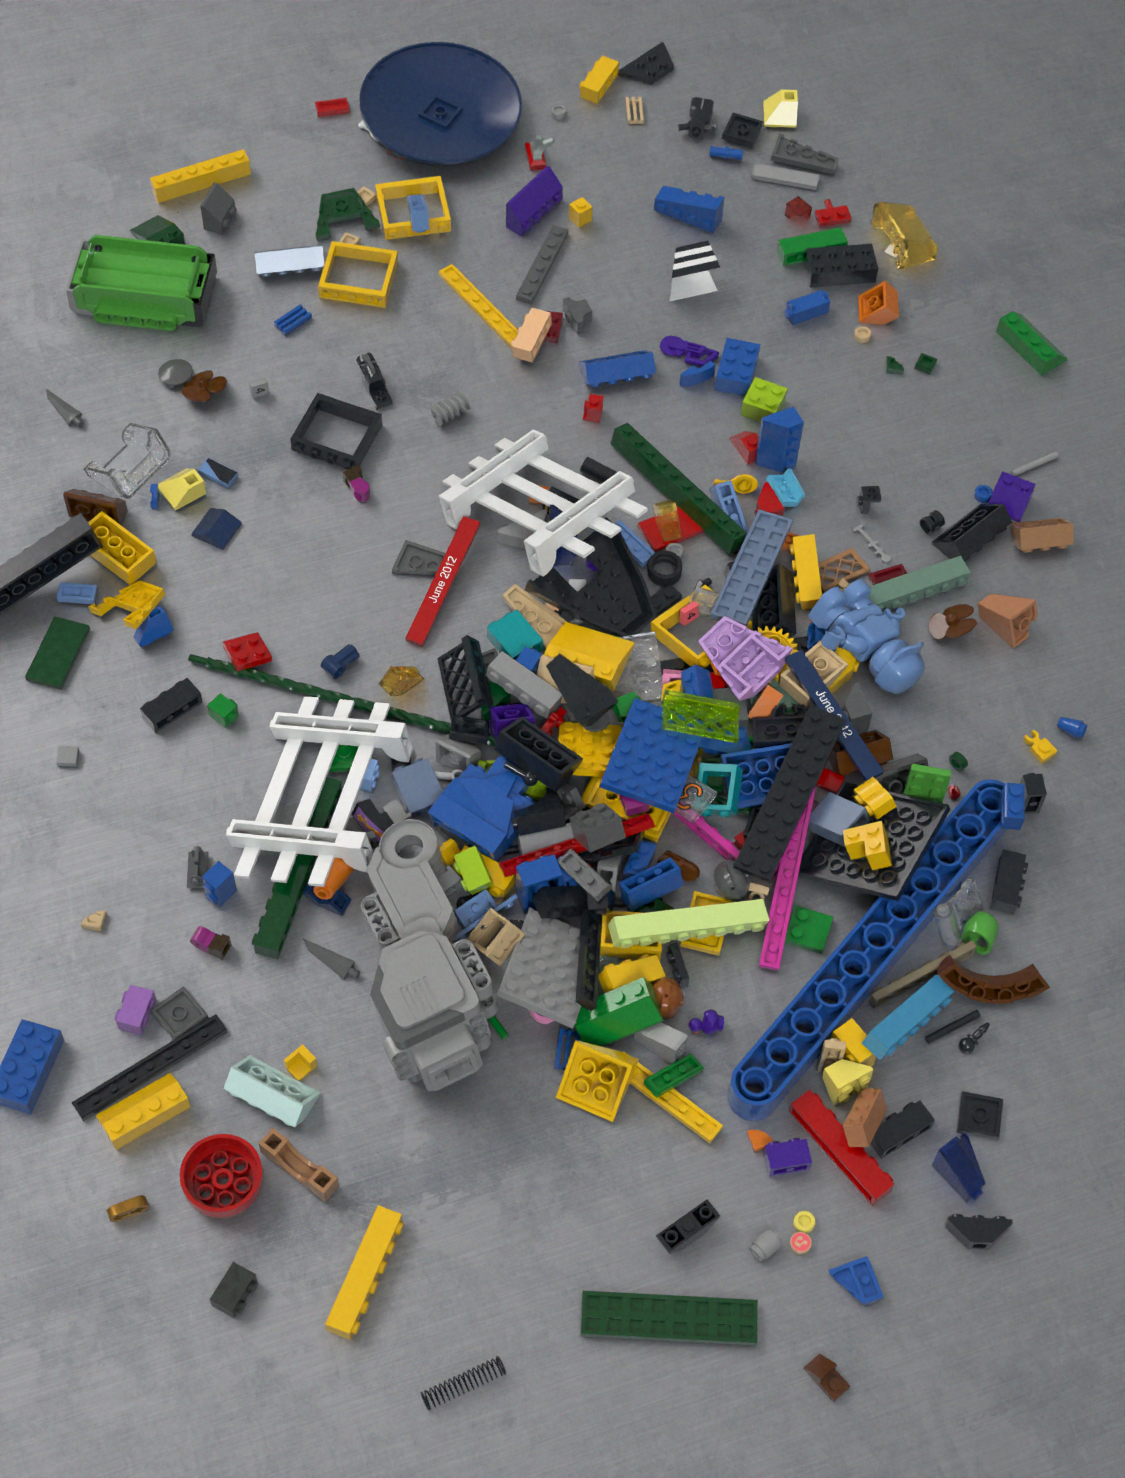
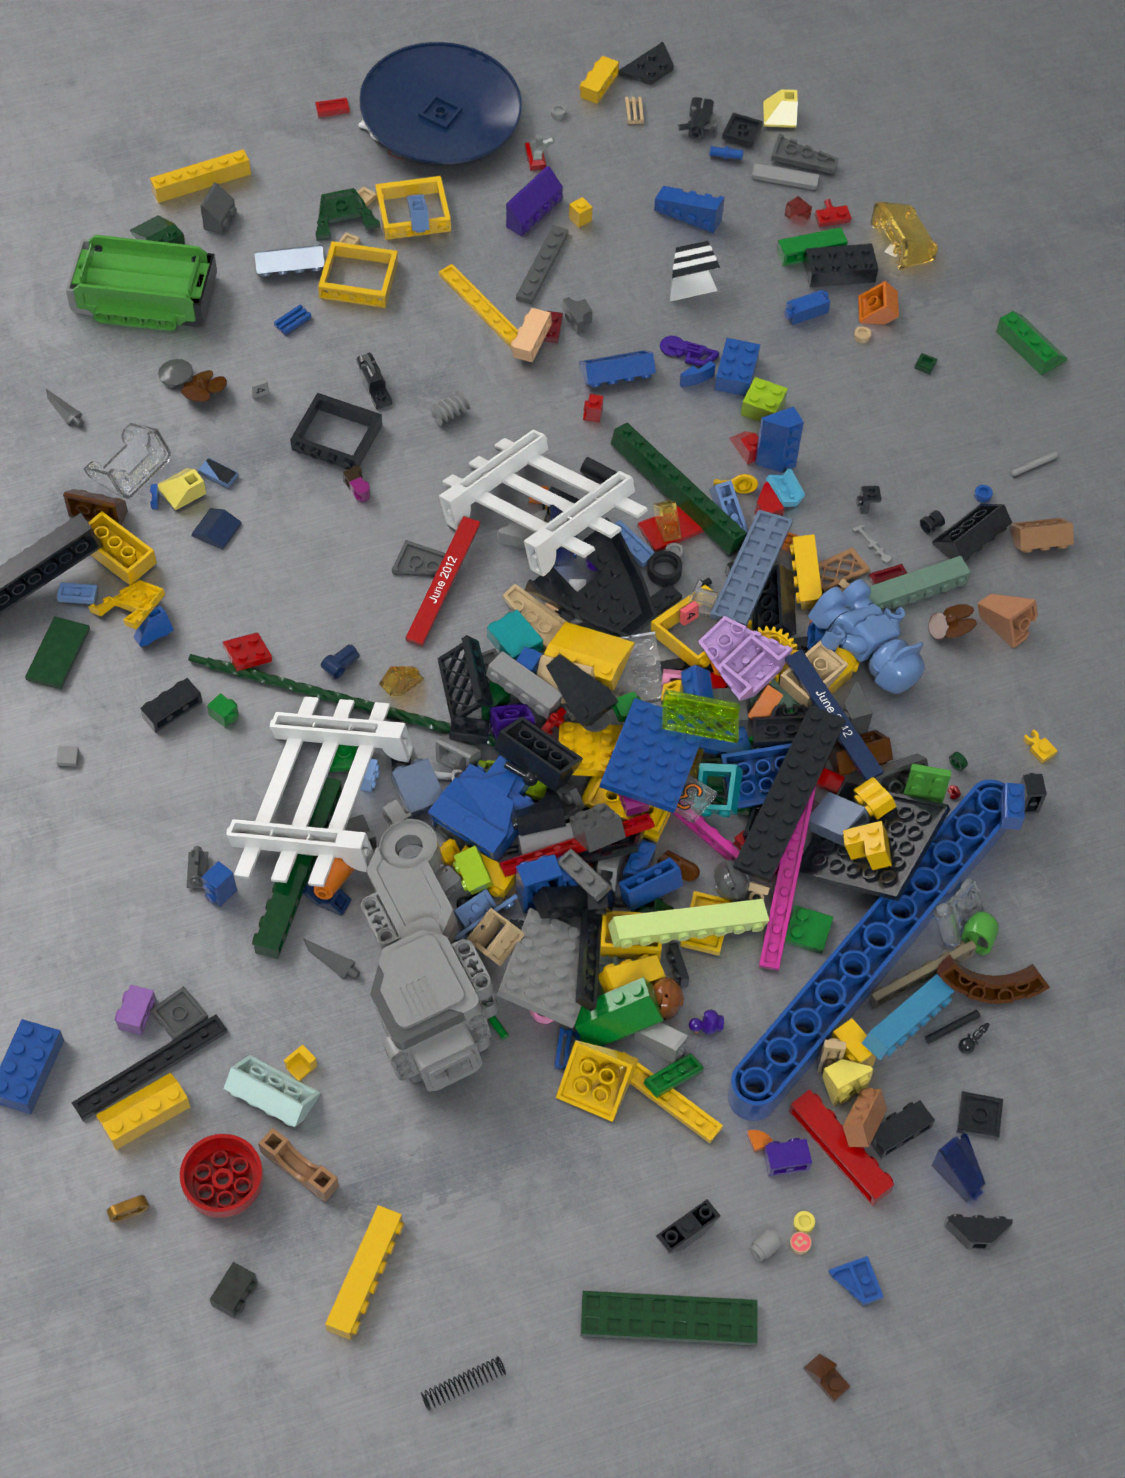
tan tile [81,911,107,932] -> none
leg [190,926,232,960] -> none
black slope [351,798,402,853] -> none
dark green tile [886,356,904,375] -> none
dark purple slope [988,471,1036,522] -> none
black brick [990,849,1028,915] -> none
blue cone [1057,717,1087,739] -> none

